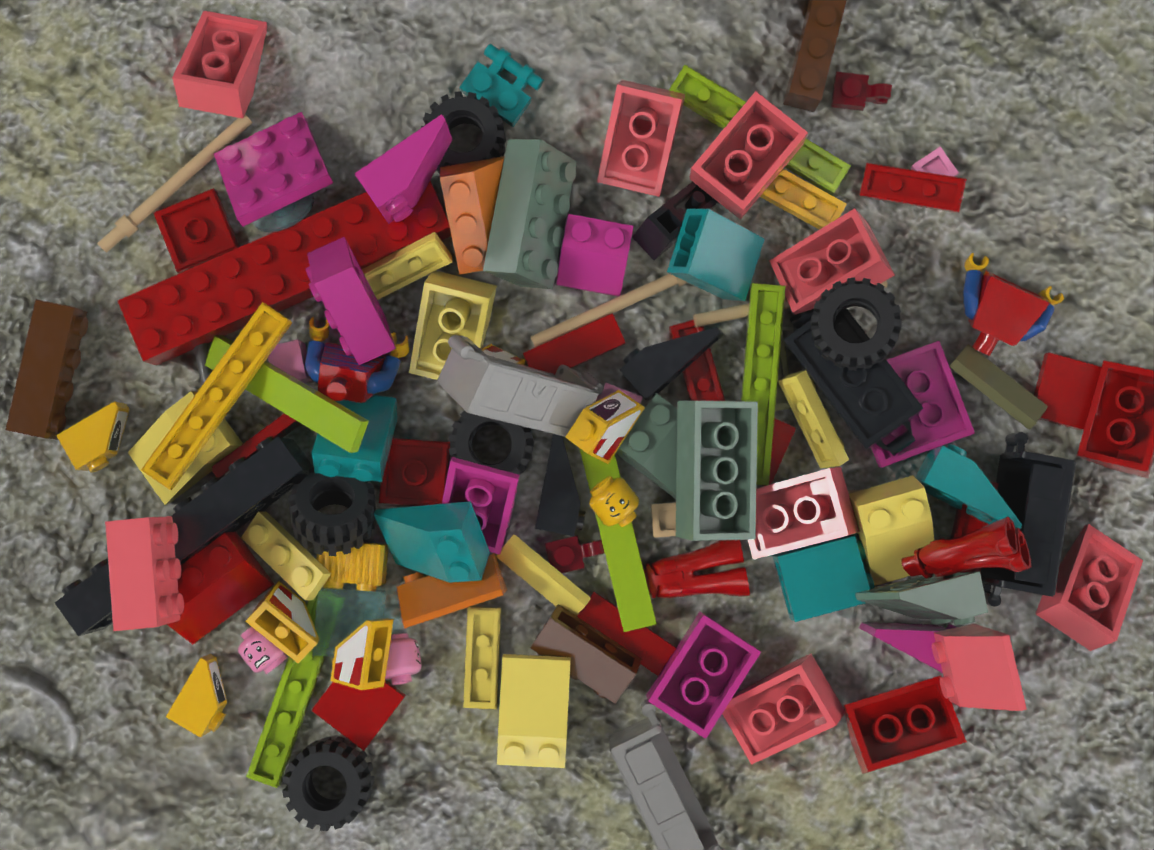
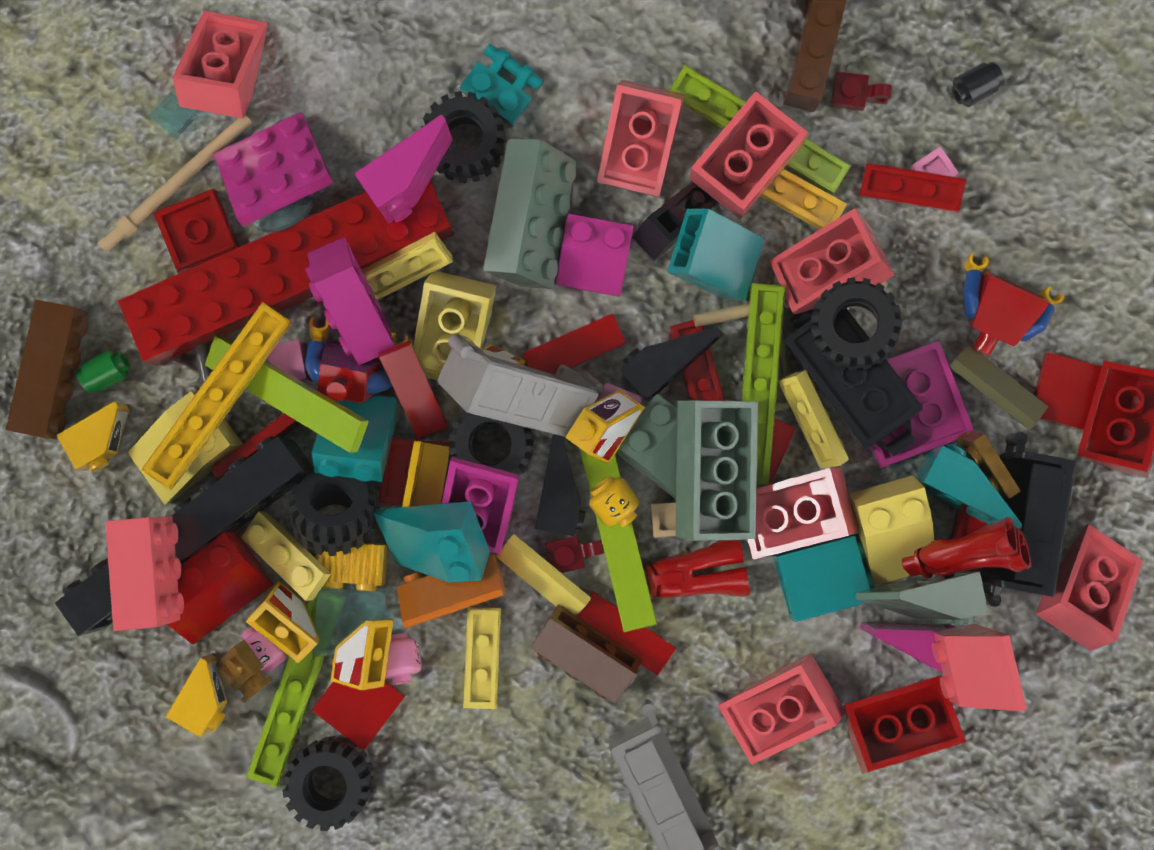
orange slope [439,156,505,275] -> none
light yellow slope [497,654,571,768] -> none
tan bar [530,274,688,347] -> none
dark pink brick [646,611,761,739] -> none
none -> green brick [76,349,130,394]
none -> clear light blue tile [149,92,198,139]
none -> pearl gold plate [216,639,273,703]
none -> red tile [378,340,448,439]
none -> yellow panel [402,441,451,507]
none -> black brick [951,62,1004,107]
none -> pearl gold plate [956,431,1020,499]

